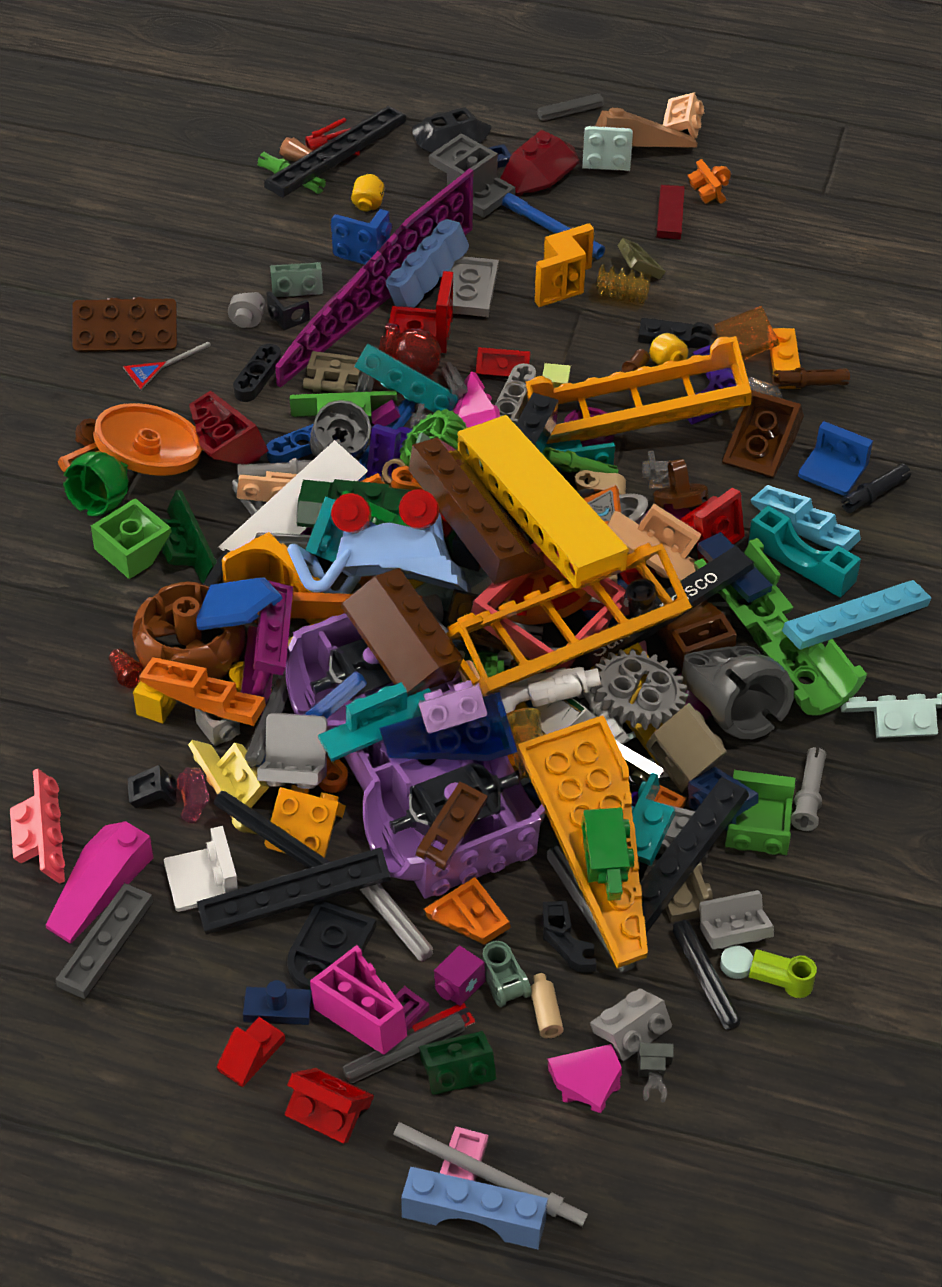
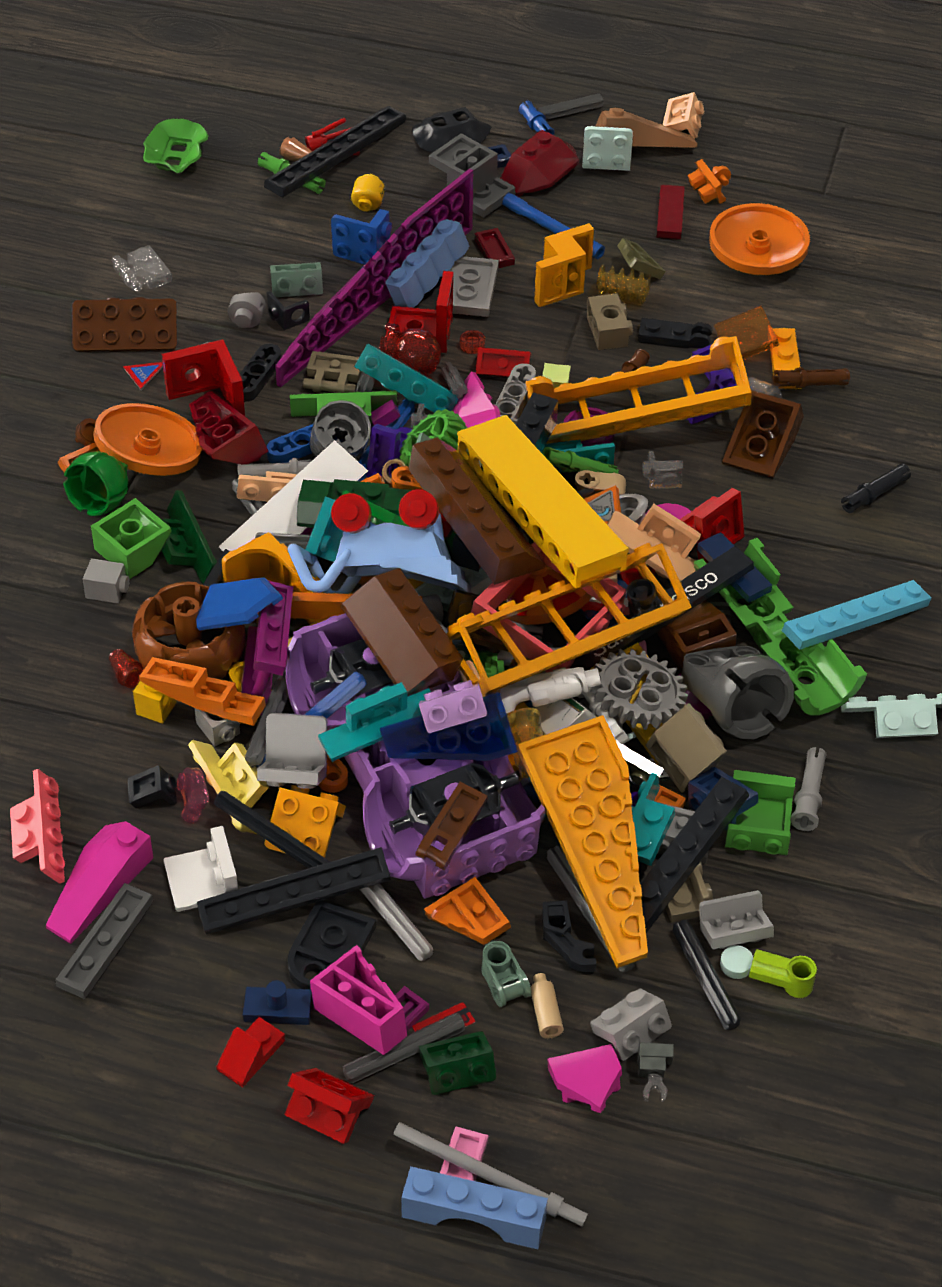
magenta brick [434,945,486,1006] -> none
green hinge [581,808,634,901] -> none
yellow head [649,333,688,366] -> none
reddish brown tile [653,459,709,509] -> none
teal arch [748,505,861,598] -> none
medium azure slope [751,485,861,551] -> none
blue bracket [798,421,873,495] -> none
none -> light grey brick [83,558,129,604]
none -> clear plate [111,245,173,292]
none -> bright green piece [143,119,208,173]
none -> red bracket [162,339,245,416]
none -> clear red tile [460,330,486,354]
none -> dark red tile [474,228,515,268]
none -> blue pin [519,101,555,135]
none -> dark tan brick [587,293,633,350]
none -> orange dish [709,203,810,275]

